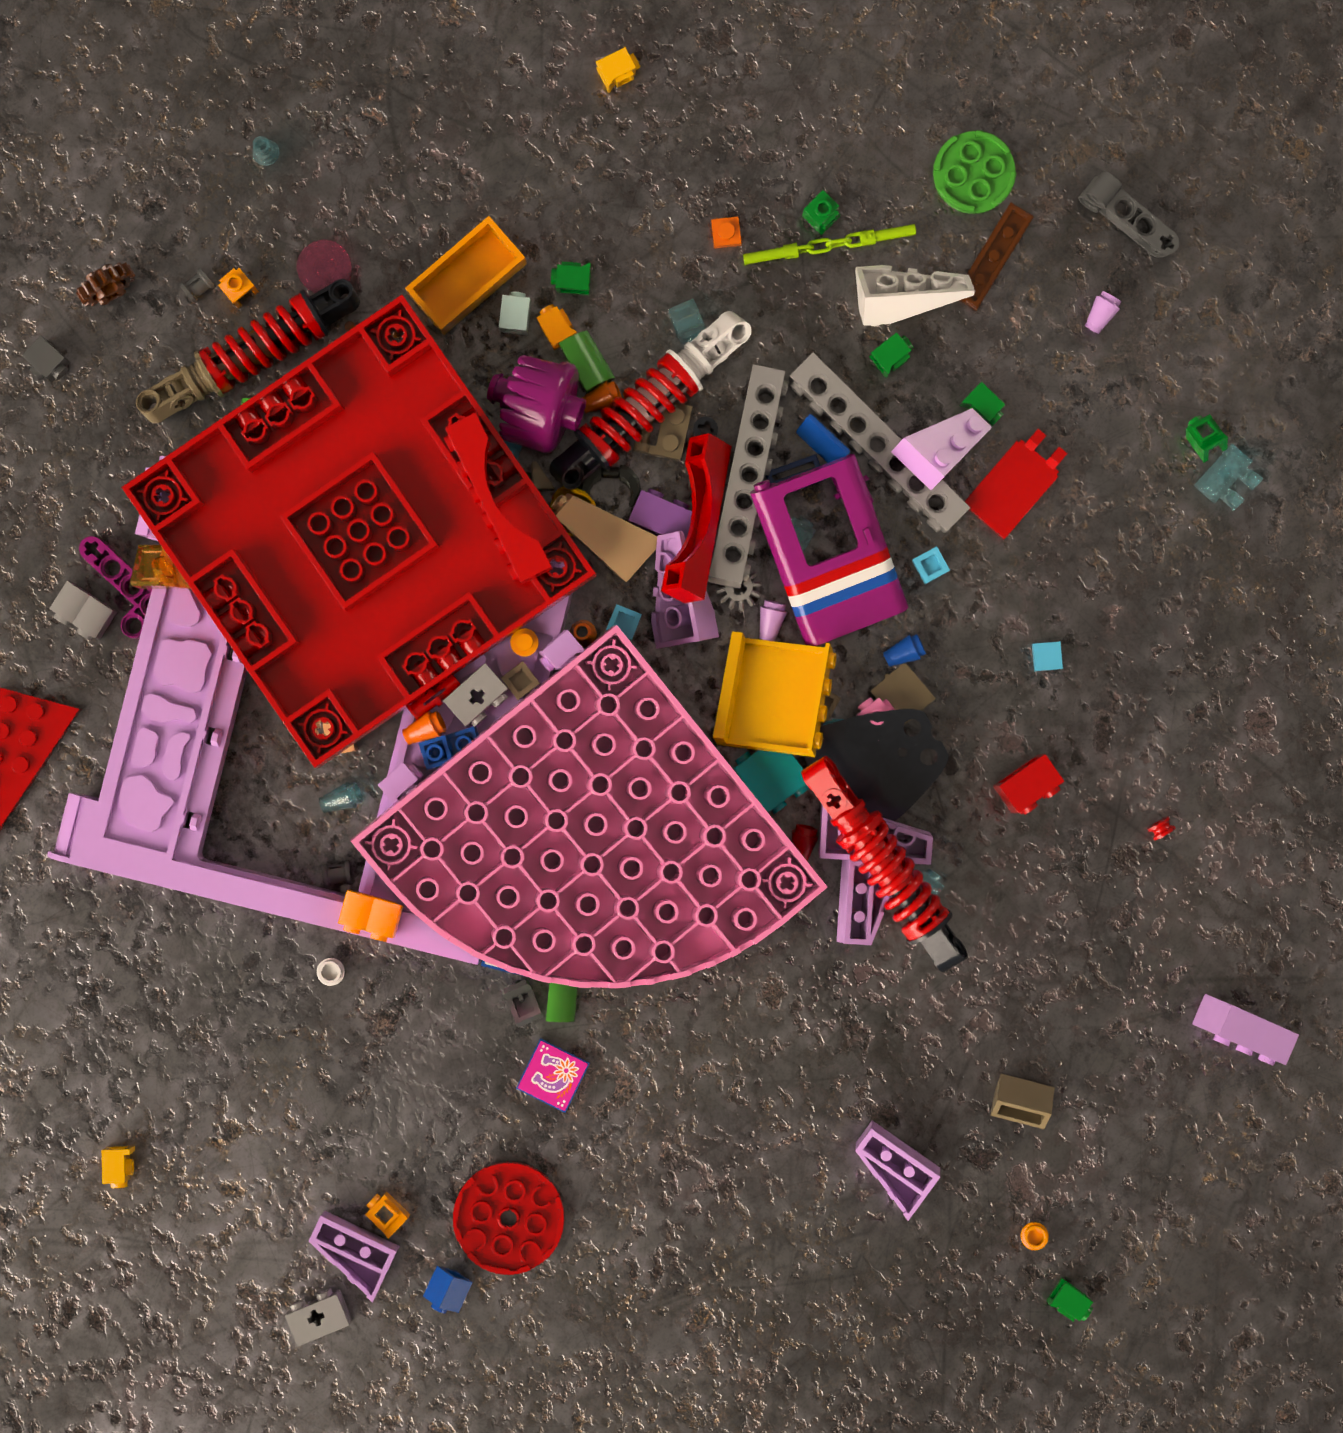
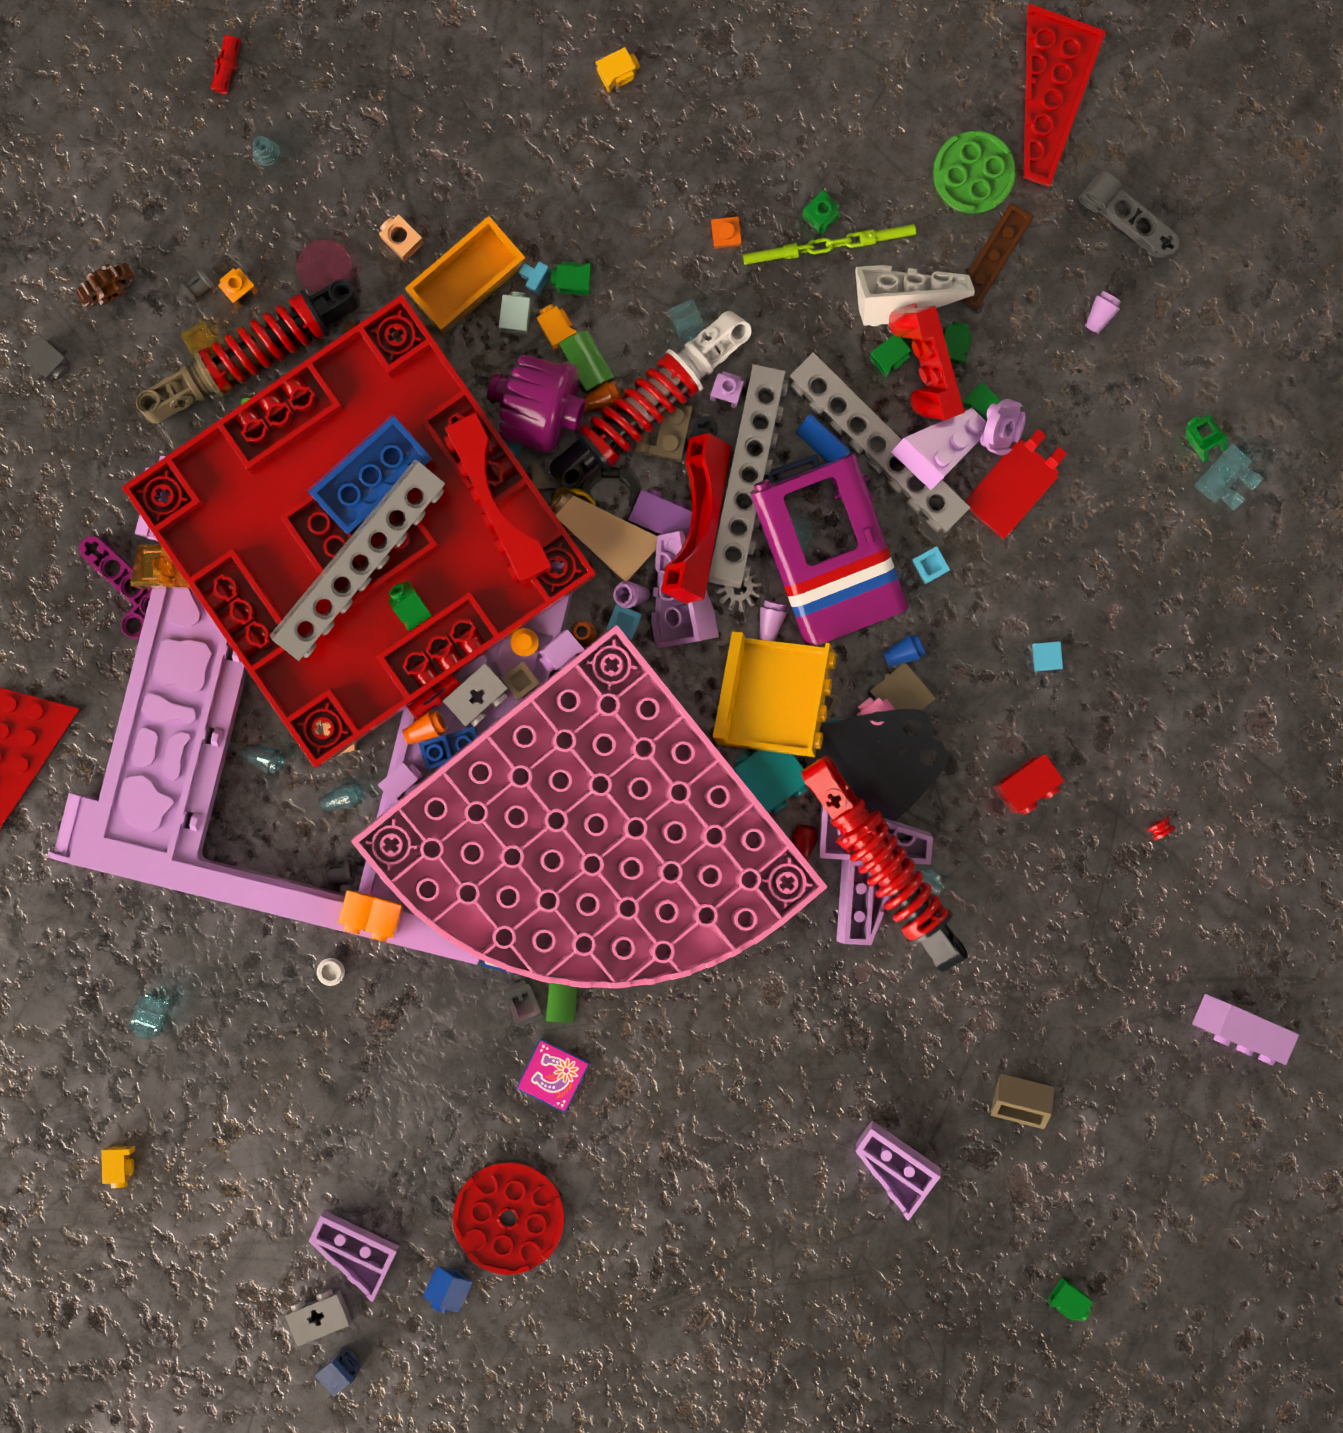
light grey brick [49,581,118,640] -> none
light orange window [365,1191,410,1239] -> none
light orange plate [1020,1222,1049,1250] -> none
none -> clear light blue brick [128,994,171,1039]
none -> clear yellow plate [180,320,217,359]
none -> red pin [210,35,242,94]
none -> clear light blue cone [241,744,285,775]
none -> light grey brick [270,459,445,661]
none -> blue slope [307,414,432,535]
none -> dark blue slope [314,1347,361,1396]
none -> light nougat brick [379,214,424,262]
none -> green window [387,580,432,632]
none -> medium azure tile [519,262,551,297]
none -> lavender cone [613,581,650,609]
none -> lavender window [710,371,744,409]
none -> red piece [889,303,965,420]
none -> green window [943,321,973,367]
none -> lavender plate [980,399,1026,455]
none -> red wing [1023,3,1106,187]

